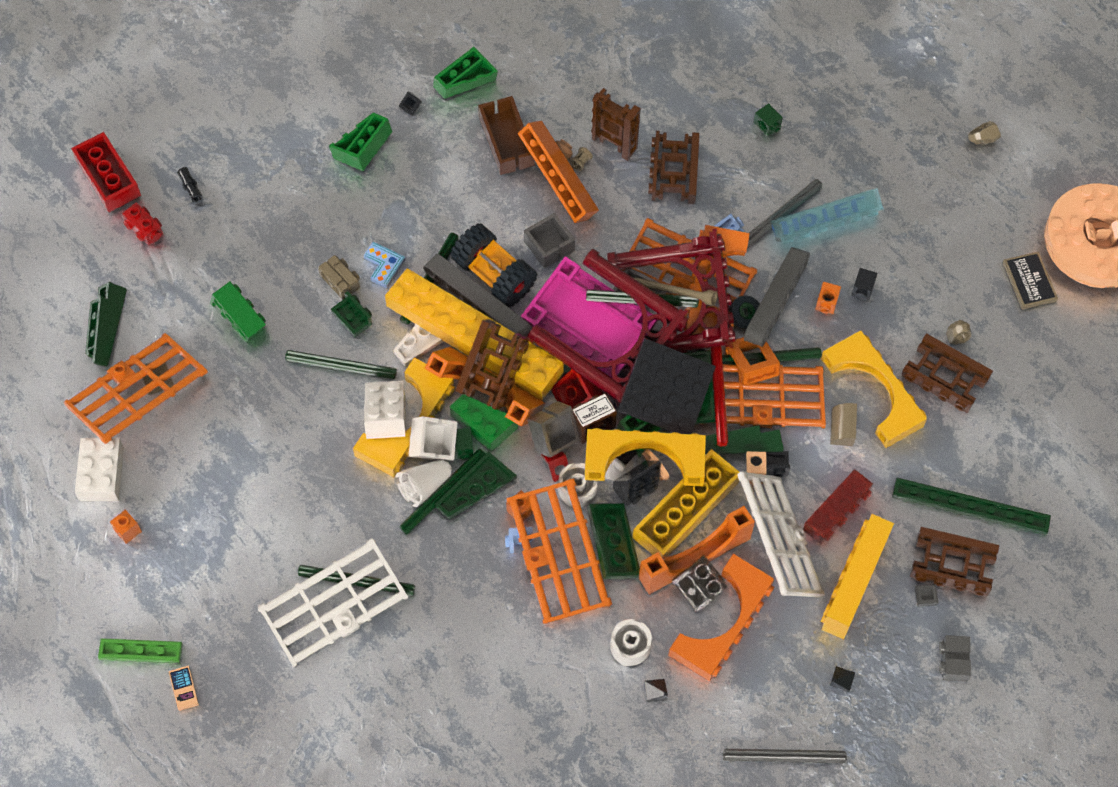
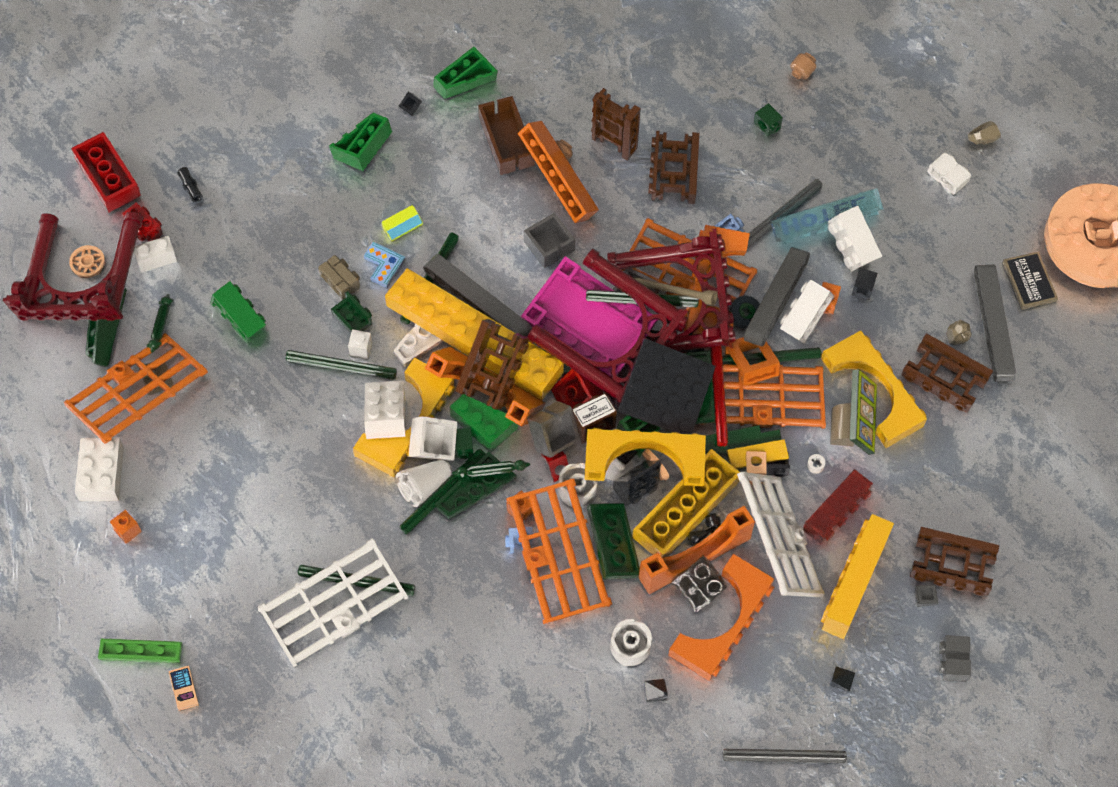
black plate [450,223,538,307] -> none
dark tan bush [569,147,593,171] -> none
dark green tile [892,478,1051,536] -> none
none -> dark red arch [3,212,144,321]
none -> light nougat wheel [69,245,105,278]
none -> white brick [134,236,177,273]
none -> dark green wheel [146,294,174,353]
none -> white brick [348,329,372,359]
none -> slope [382,205,423,242]
none -> dark green wheel [452,460,530,478]
none -> black piece [687,513,721,546]
none -> yellow tile [727,439,789,469]
none -> white brick [780,280,834,343]
none -> medium nougat head [790,52,817,79]
none -> white bush [807,454,826,474]
none -> white brick [827,206,882,272]
none -> tile [850,369,877,455]
none -> white brick [927,153,971,195]
none -> dark grey beam [974,264,1016,382]

